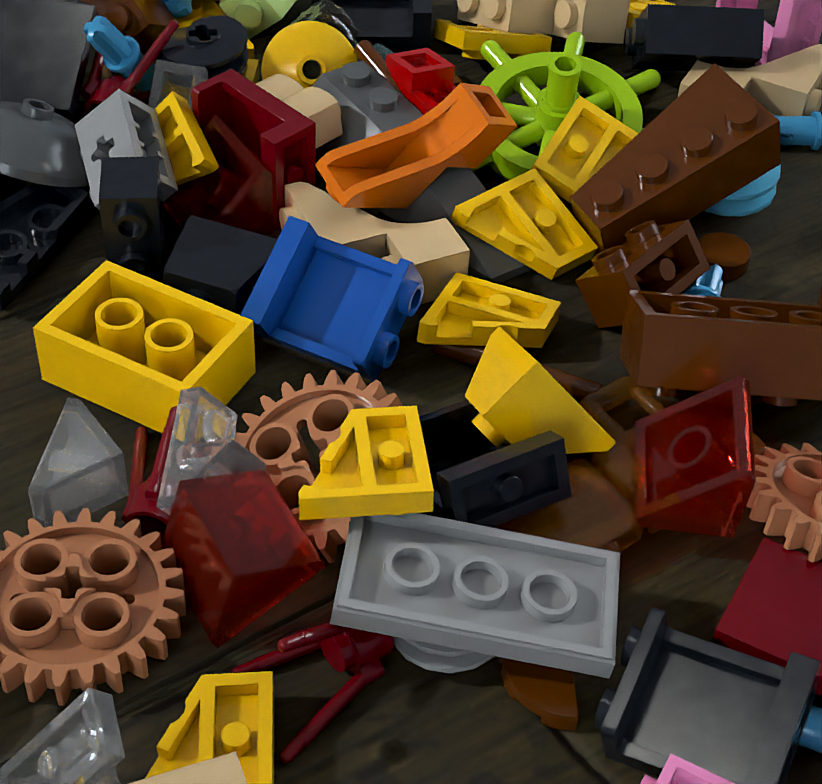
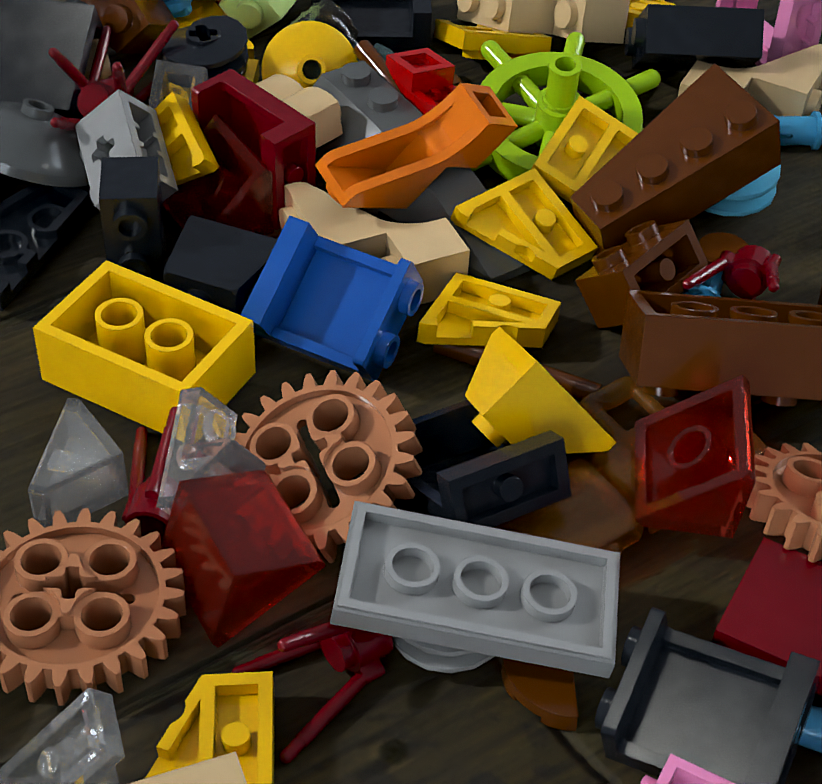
dark azure axle [83,16,160,92] -> none
yellow wing [298,405,434,520] -> none
none -> dark red plant [48,47,128,130]
none -> dark red plant [682,245,782,300]

